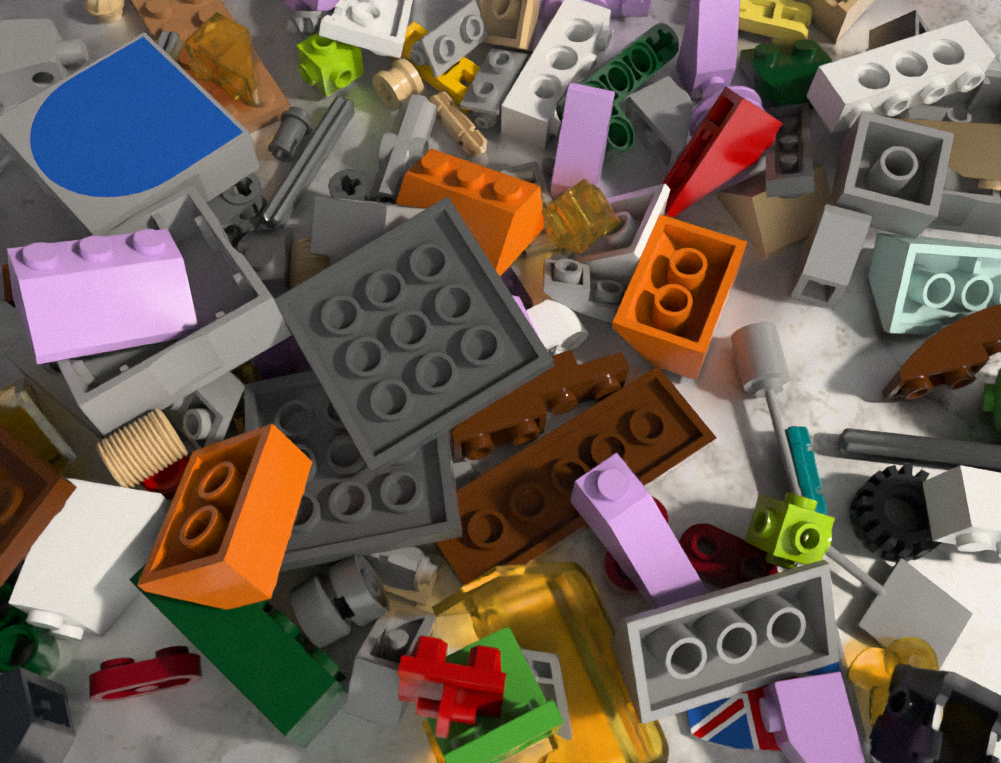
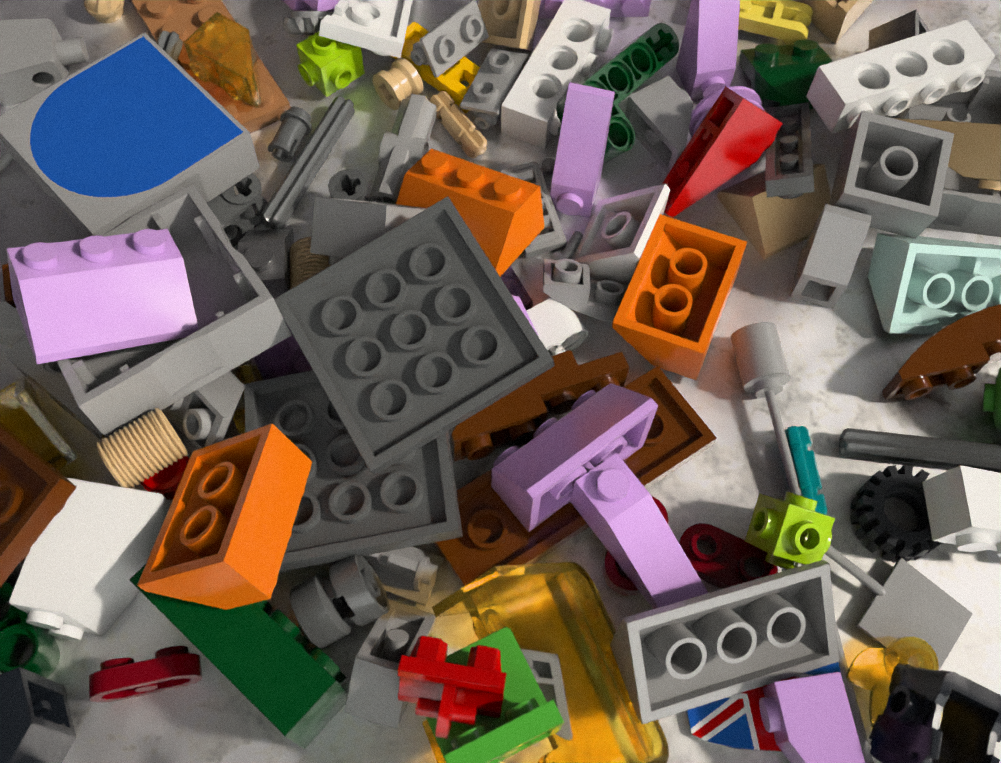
clear yellow brick [541,179,622,254] -> none
none -> lavender slope [492,383,658,532]

